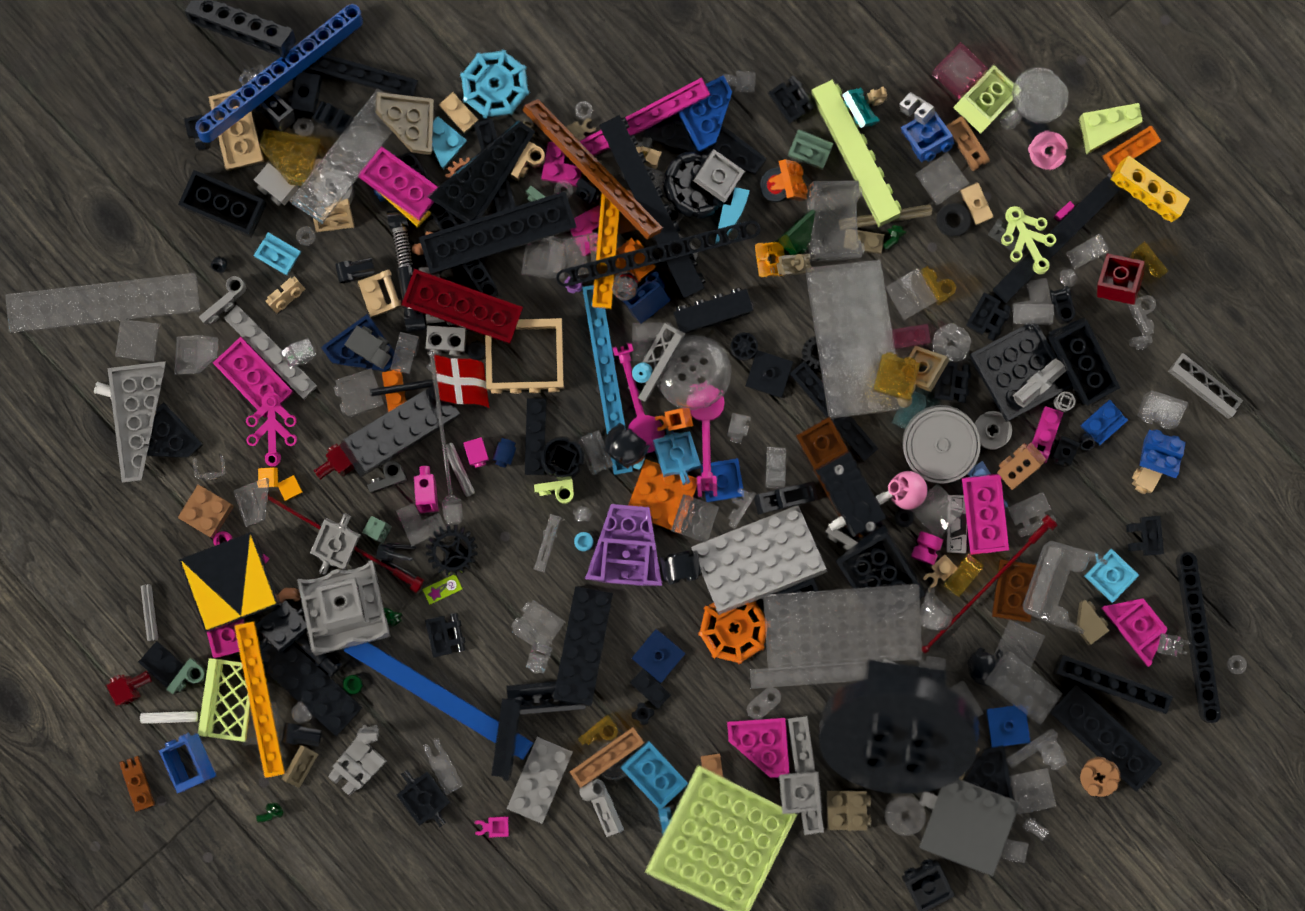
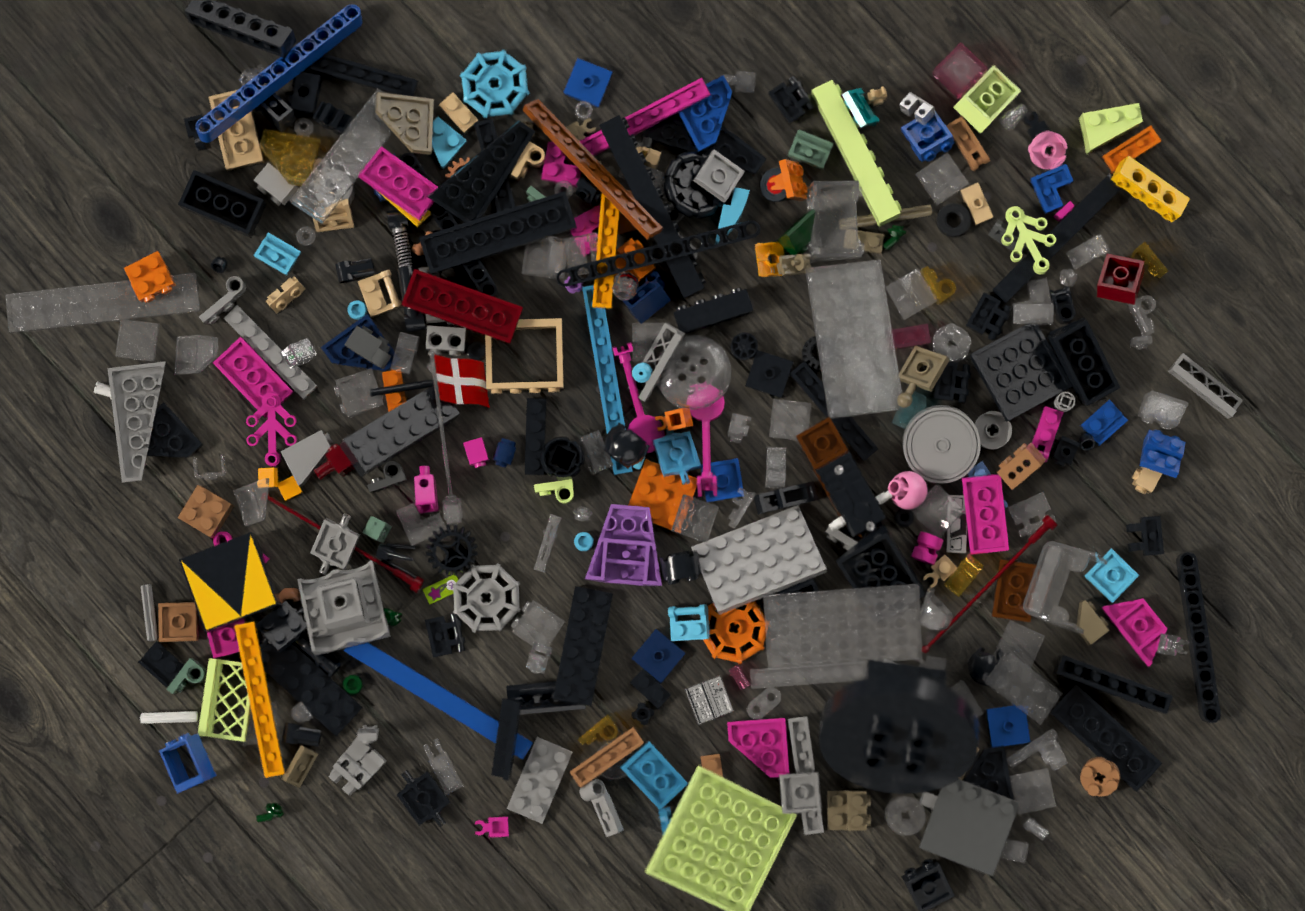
dark red brick [106,671,152,706] -> none
dark orange hinge [119,756,155,812] -> none
light grey axle [443,443,475,497] -> none
clear yellow plate [872,352,920,401] -> none
clear tile [1012,67,1068,123] -> none
light grey piece [1013,359,1066,408] -> none
clear plate [1227,655,1247,674] -> none
none -> orange plate [124,251,176,303]
none -> medium nougat plate [158,602,199,642]
none -> light grey slope [281,430,333,487]
none -> medium azure tile [348,300,367,320]
none -> light grey plate [452,563,521,633]
none -> blue plate [563,58,613,108]
none -> medium azure plate [668,604,710,641]
none -> light grey tile [685,675,734,725]
none -> clear pink pin [729,664,750,690]
none -> clear plate [769,399,811,441]
none -> blue plate [1030,164,1073,214]

